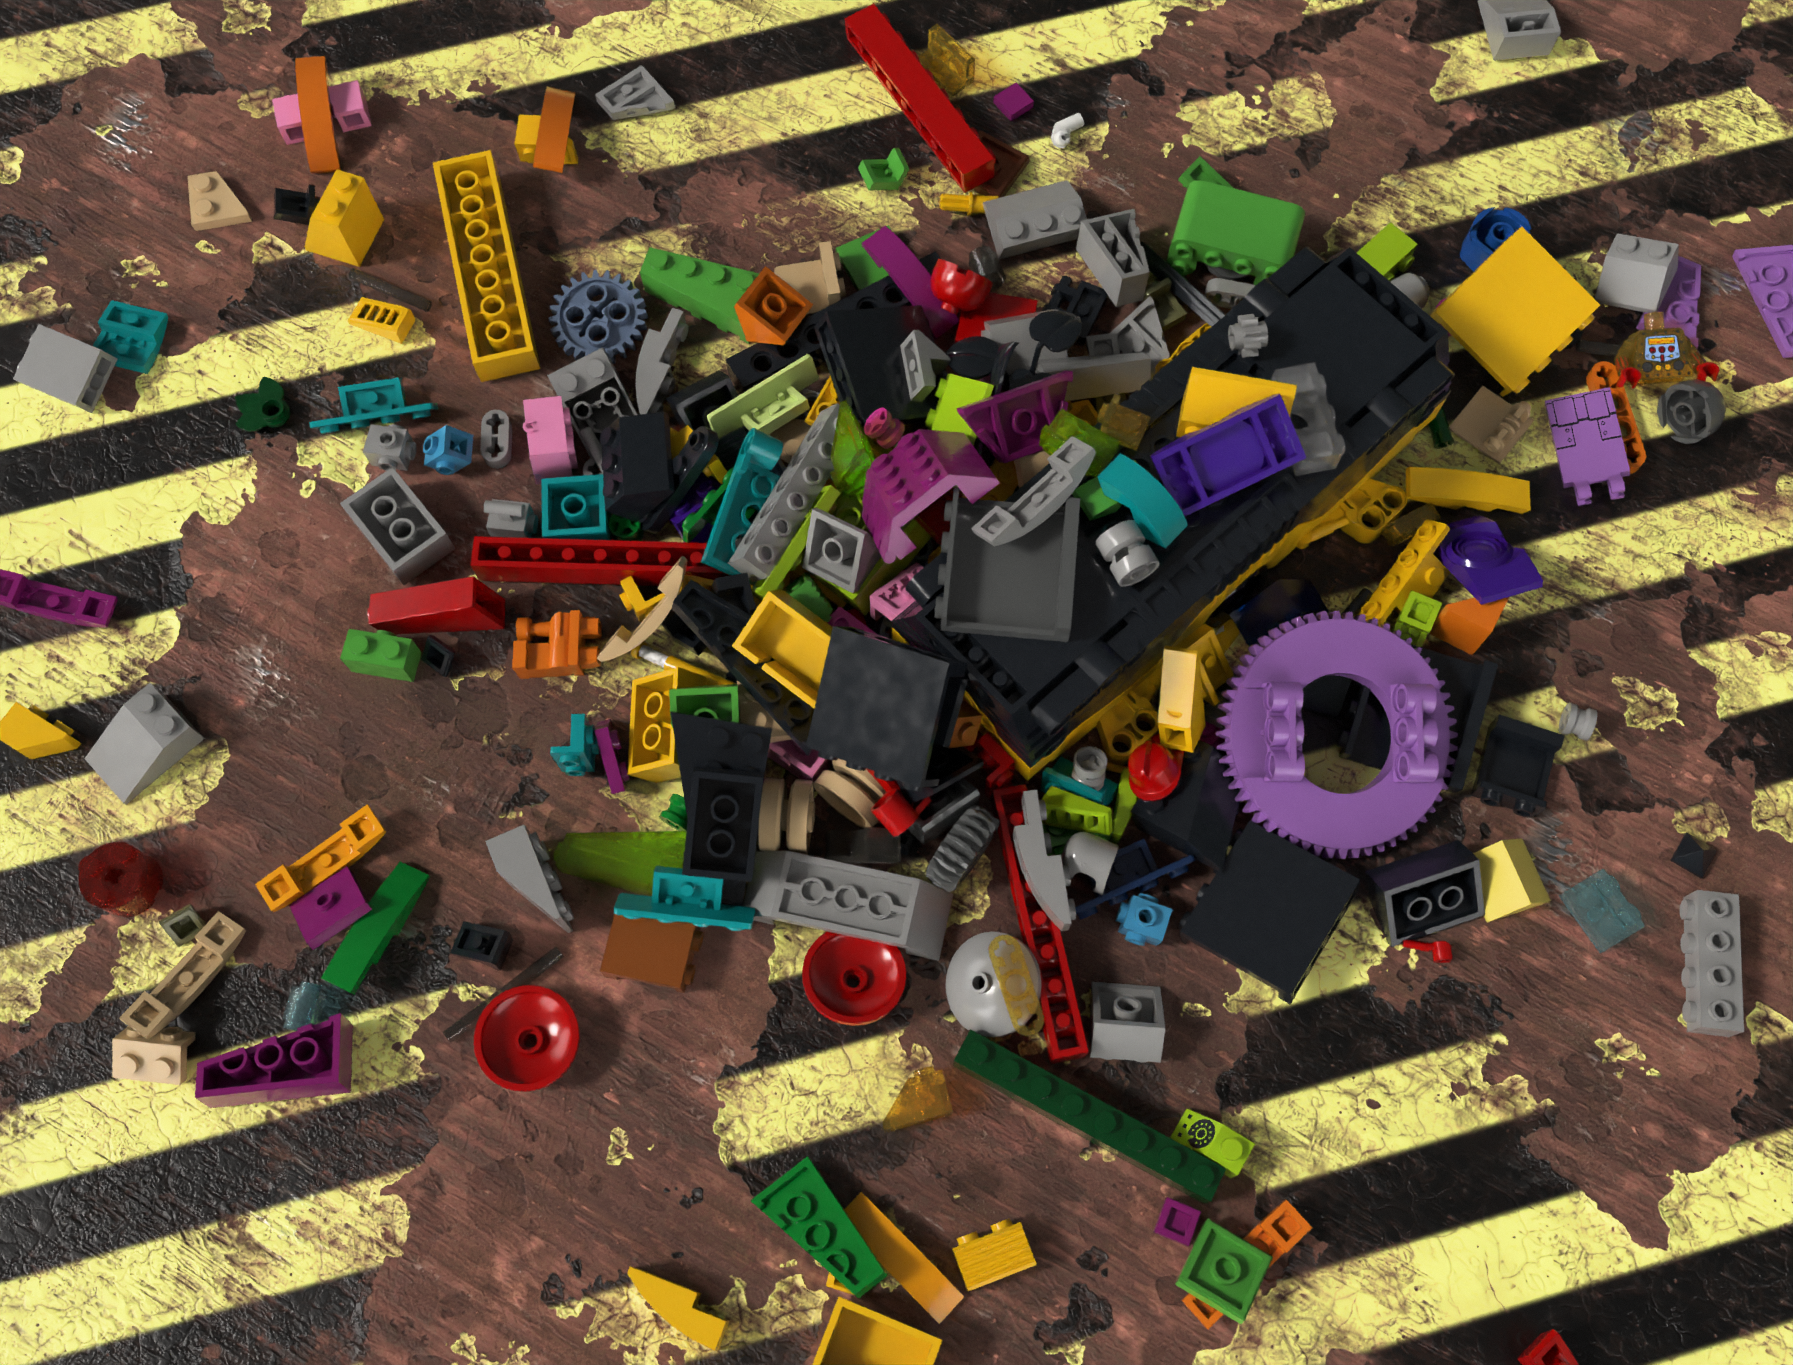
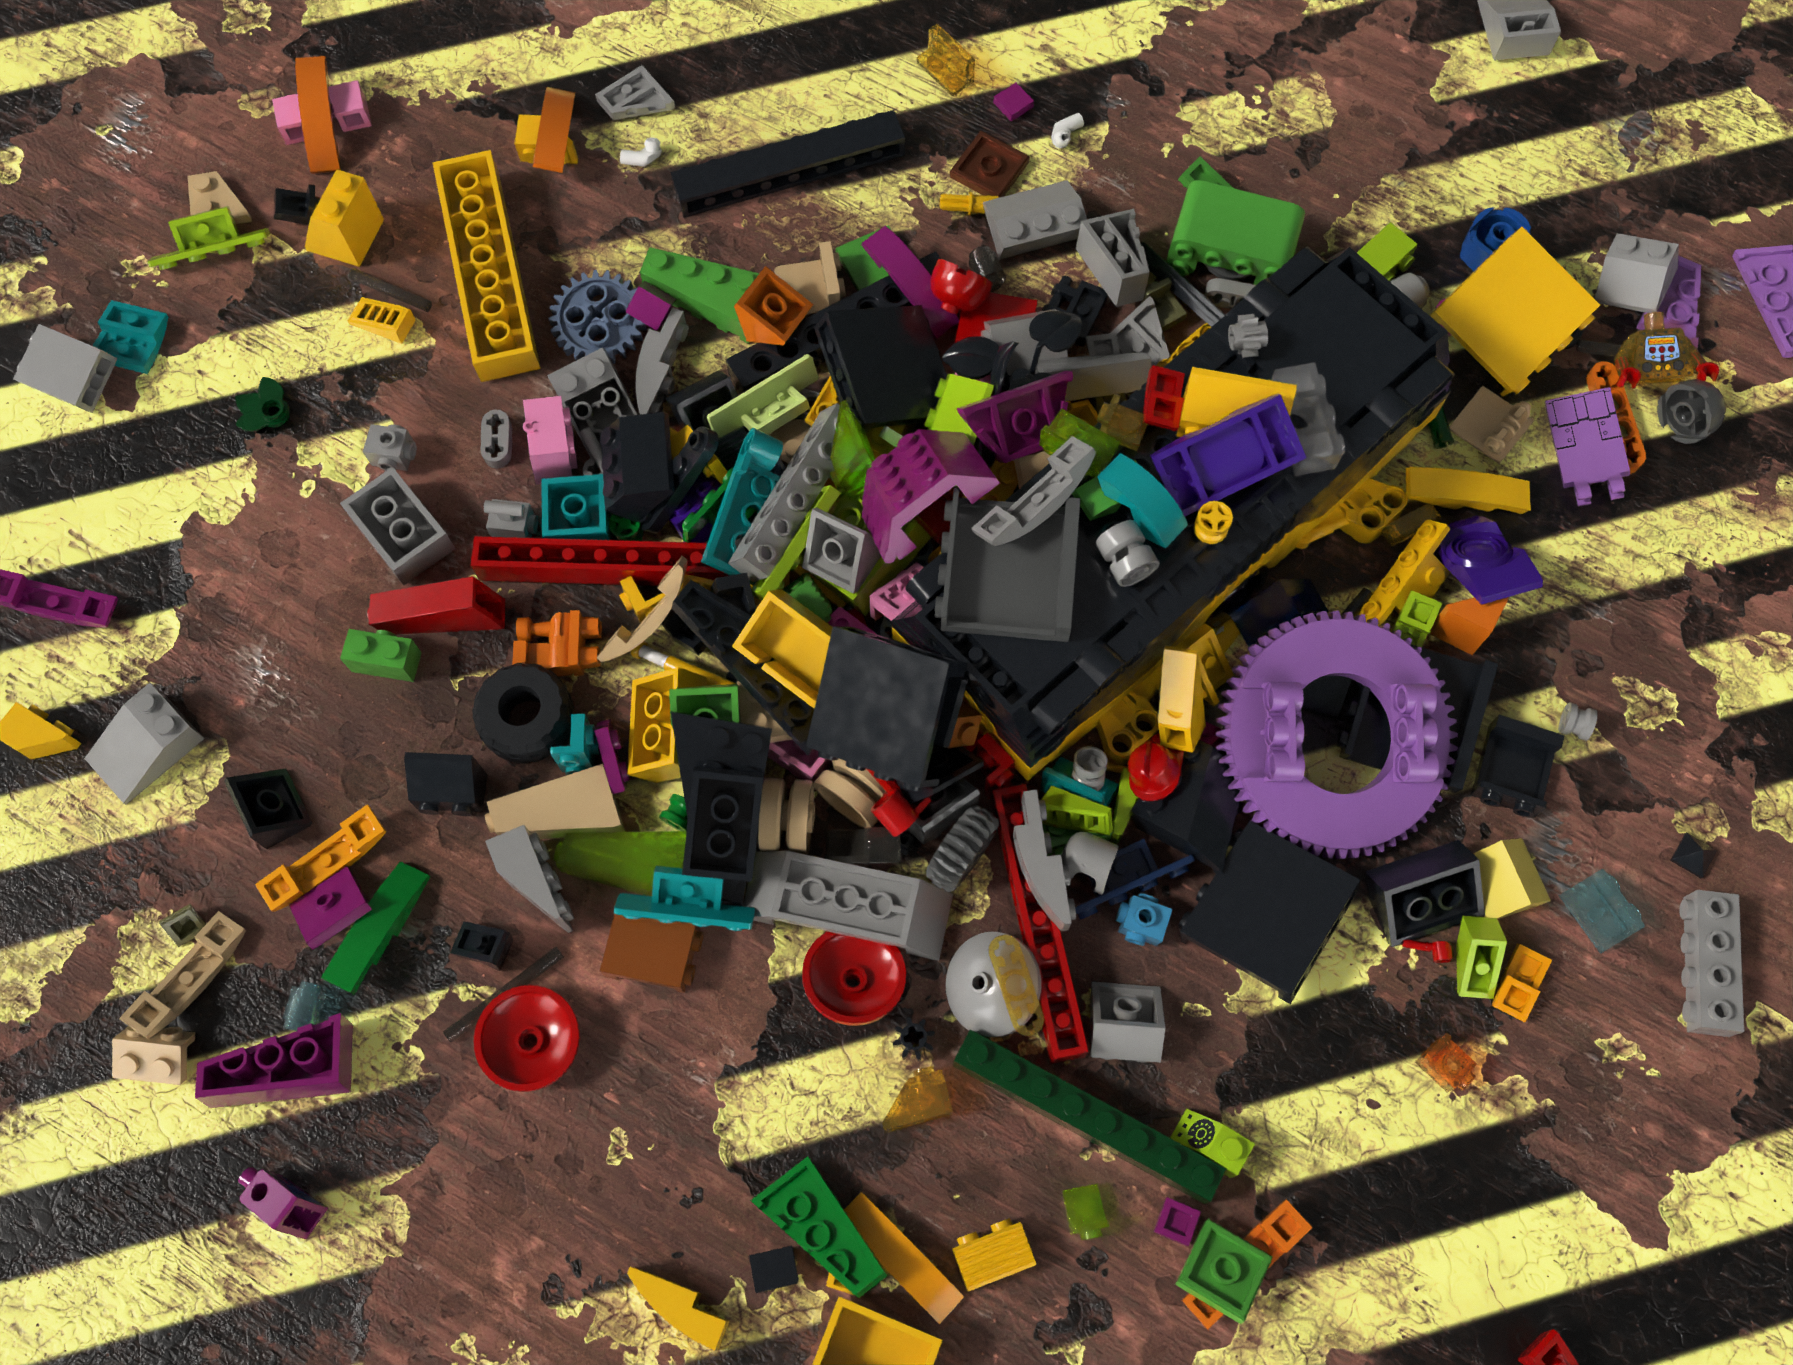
clear red brick [78,842,163,917] -> none
teal bracket [309,377,438,434] -> none
black slope [421,634,455,677] -> none
dark azure brick [423,425,473,475] -> none
red brick [844,3,996,193] -> none
bright green bracket [858,148,909,191] -> none
dark pink wheel [864,408,905,449] -> none
light grey slope [900,330,951,402] -> none
none -> lime bracket [147,206,270,270]
none -> black slope [224,768,312,849]
none -> magenta torso [238,1167,328,1239]
none -> black slope [404,752,488,816]
none -> black tyre [472,663,574,764]
none -> tan slope [485,764,626,839]
none -> white arm [620,137,662,167]
none -> magenta panel [626,281,676,331]
none -> black brick [670,110,905,218]
none -> black panel [749,1246,799,1294]
none -> black gear [893,1017,935,1062]
none -> clear neon green bracket [1062,1184,1109,1241]
none -> red slope [1143,365,1185,431]
none -> yellow wheel [1193,501,1233,544]
none -> clear orange brick [1415,1033,1477,1092]
none -> lime slope [1456,916,1507,999]
none -> light orange slope [1492,944,1552,1022]

